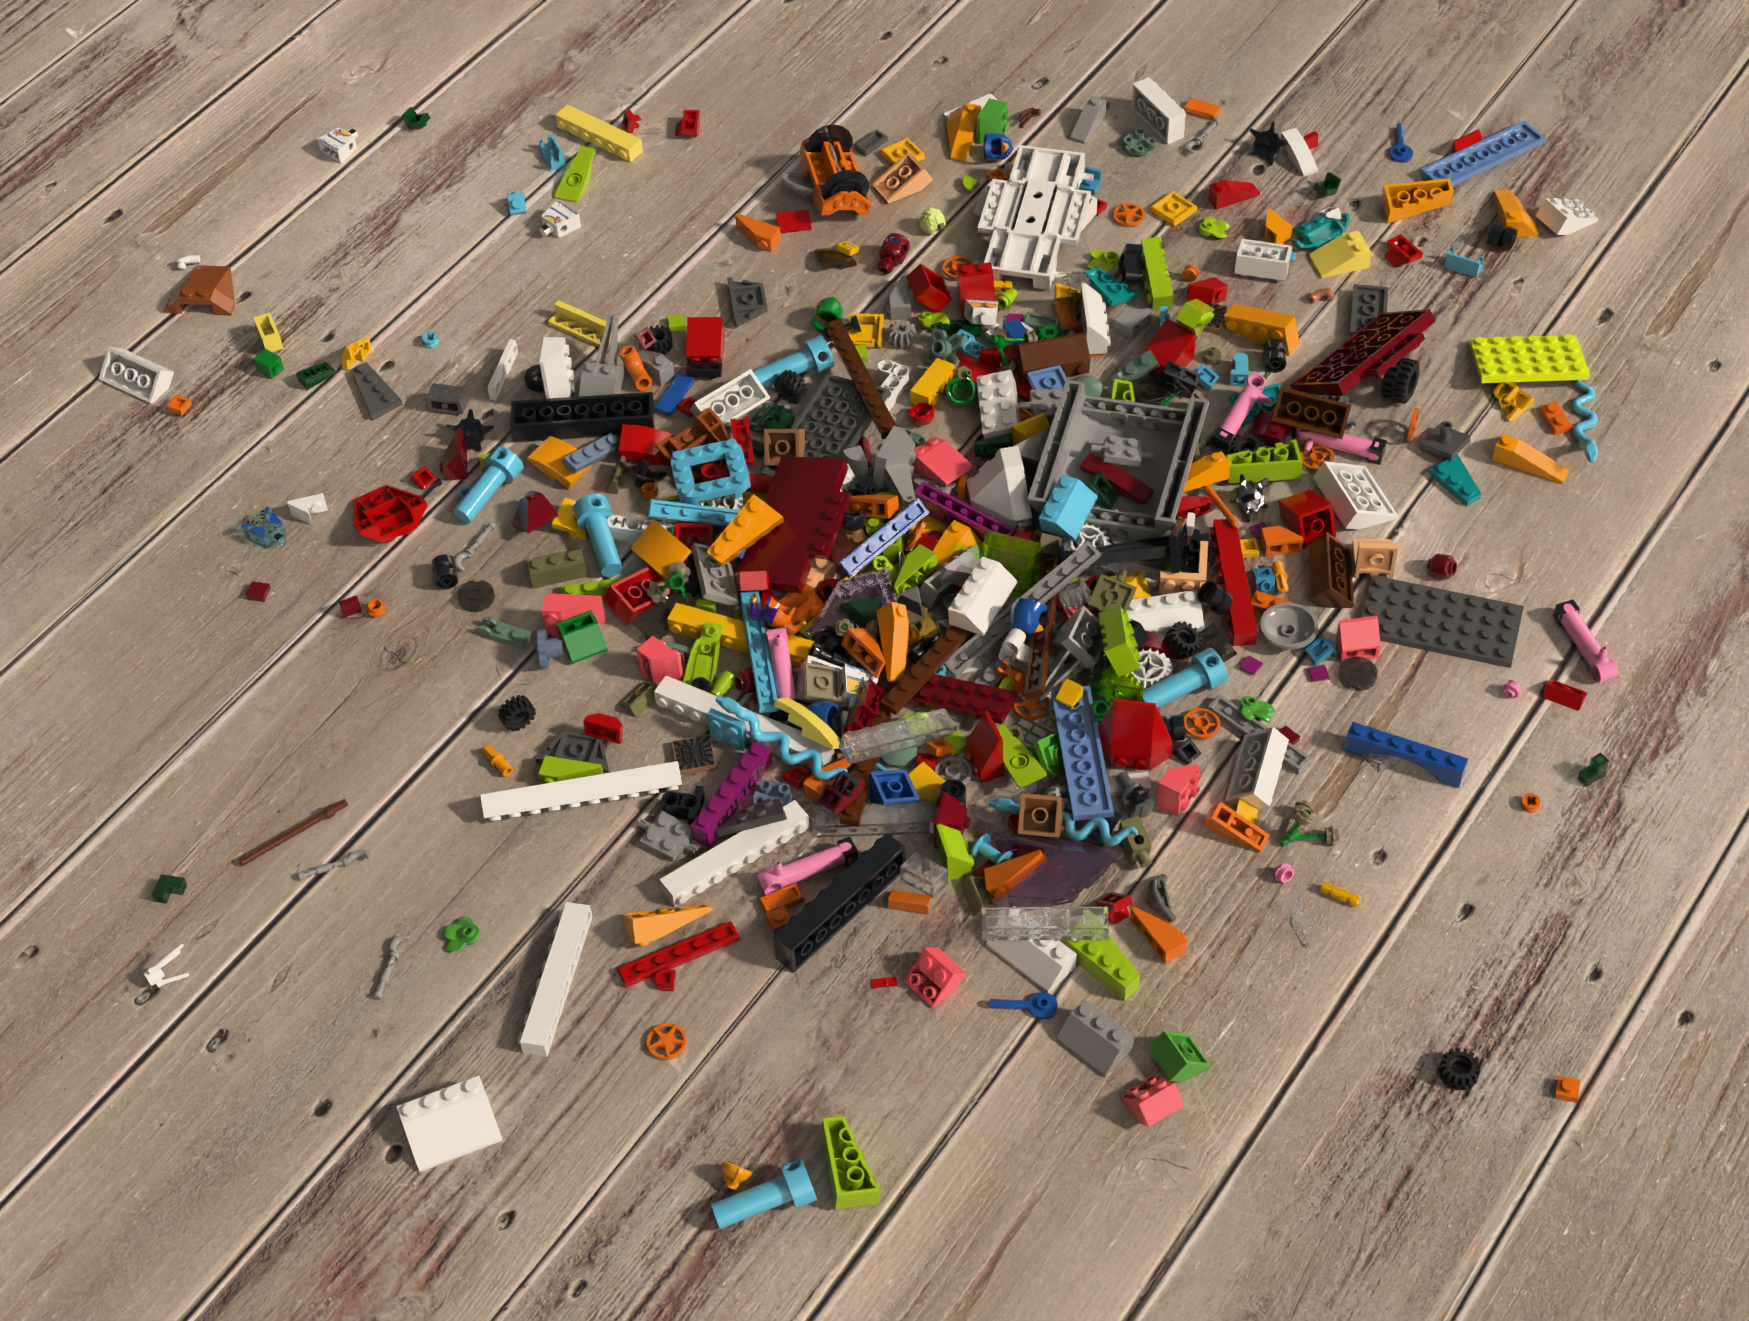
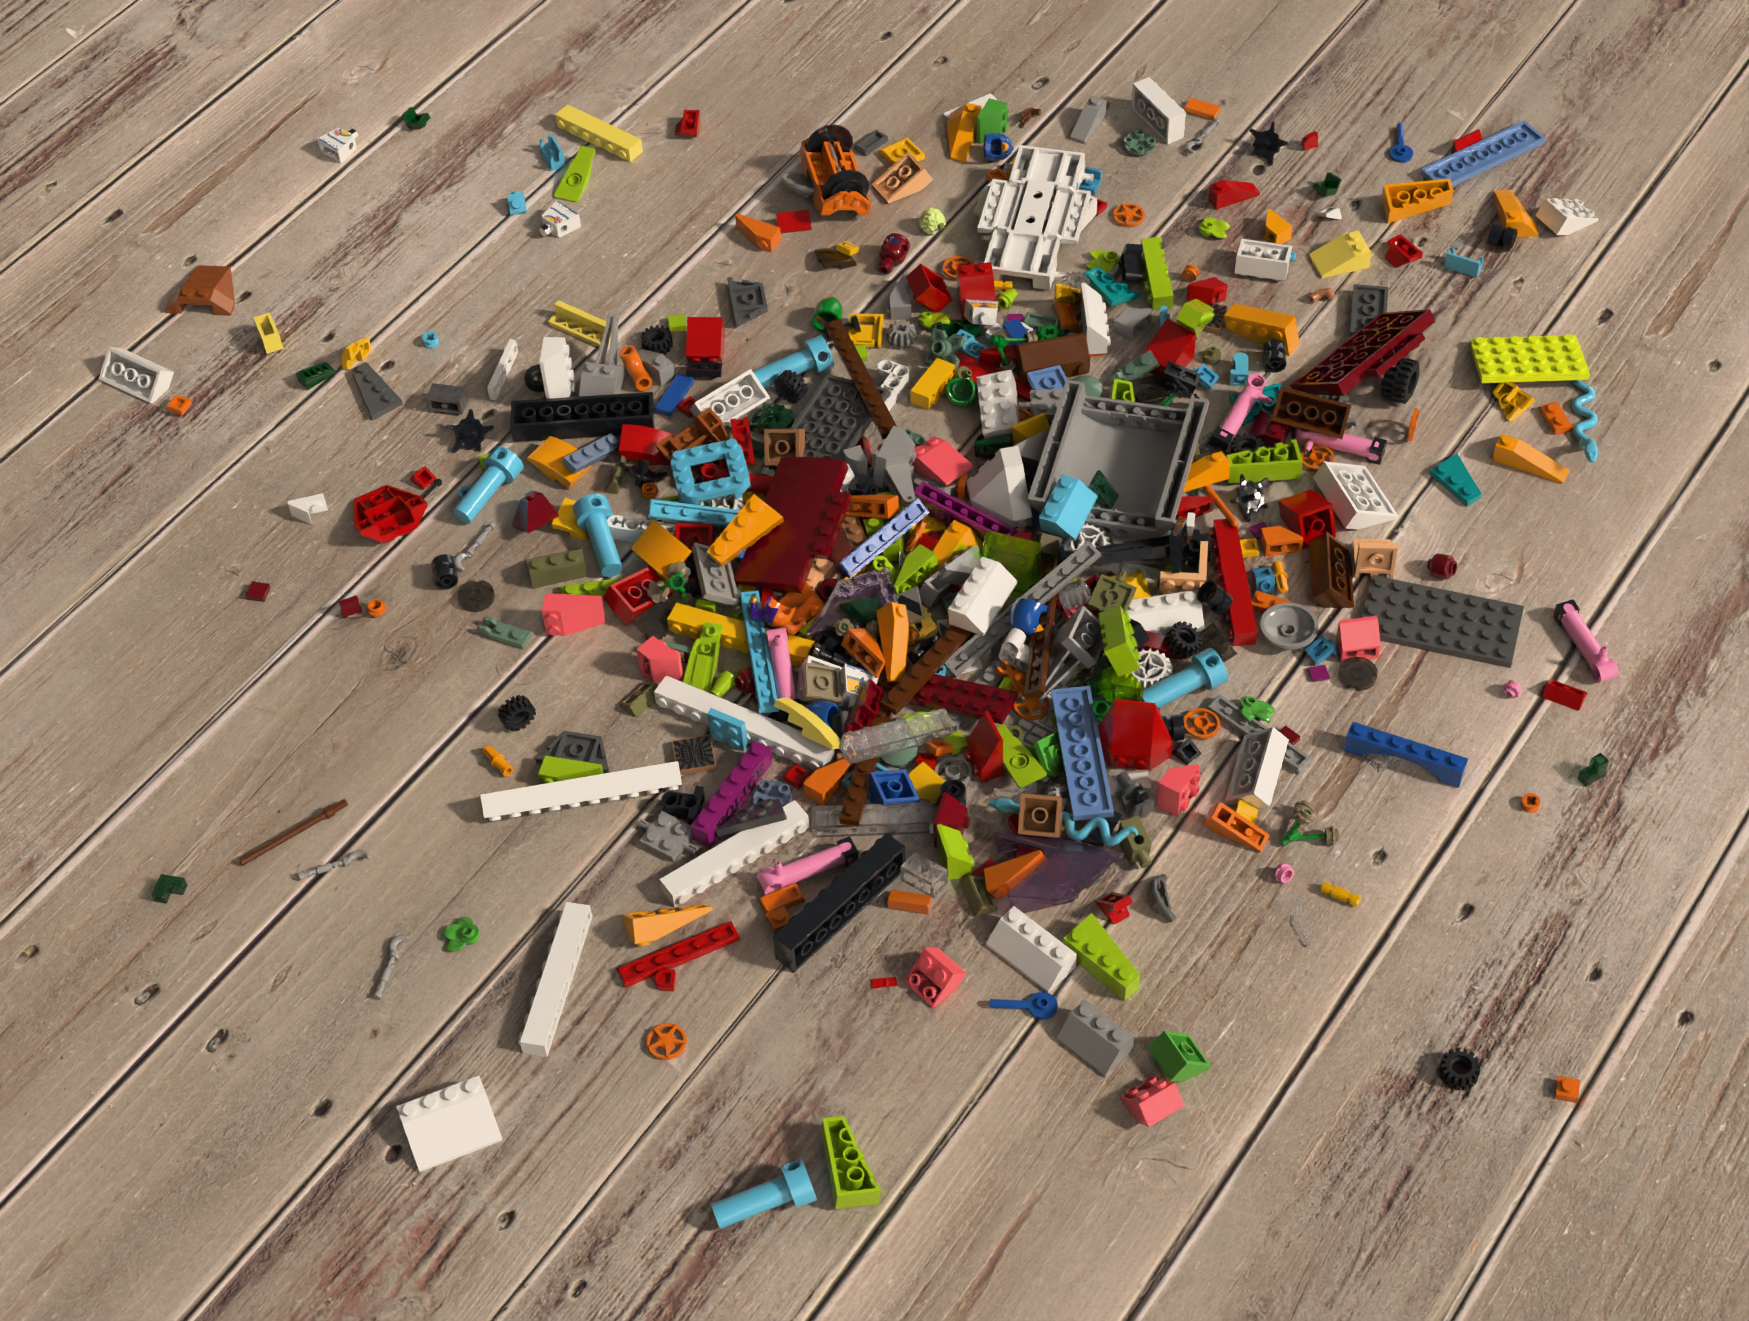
white plant [143,944,189,987] -> none
white arm [176,255,201,269] -> none
clear light blue torso [241,506,286,549] -> none
green brick [254,349,284,379] -> none
dark red slope [440,428,468,481] -> none
sand blue plant [535,629,564,668] -> none
slope [556,610,608,664] -> none
red slope [583,713,623,744] -> none
red tile [622,110,641,133] -> none
dark red slope [635,326,657,350] -> none
black tile [691,677,711,693] -> none
medium azure animal [716,696,848,780] -> none
light orange piece [721,1161,753,1190] -> none
slope [735,571,769,592] -> none
dark red slope [817,770,866,814] -> none
black hair [841,510,866,531] -> none
red hair [908,402,935,426] -> none
lime tile [963,175,979,194] -> none
medium azure piece [972,834,1014,865] -> none
clear brick [981,907,1109,942] -> none
yellow slope [1055,679,1083,708] -> none
dark red slope [1080,453,1154,505] -> none
light grey plate [1091,435,1154,467] -> none
orange slope [1130,906,1188,964] -> none
yellow tile [1150,191,1197,227] -> none
magenta piece [1240,656,1263,675] -> none
white slope [1281,128,1318,177] -> none
teal plate [1291,213,1349,249] -> none
dark grey tile [1420,421,1471,460] -> none

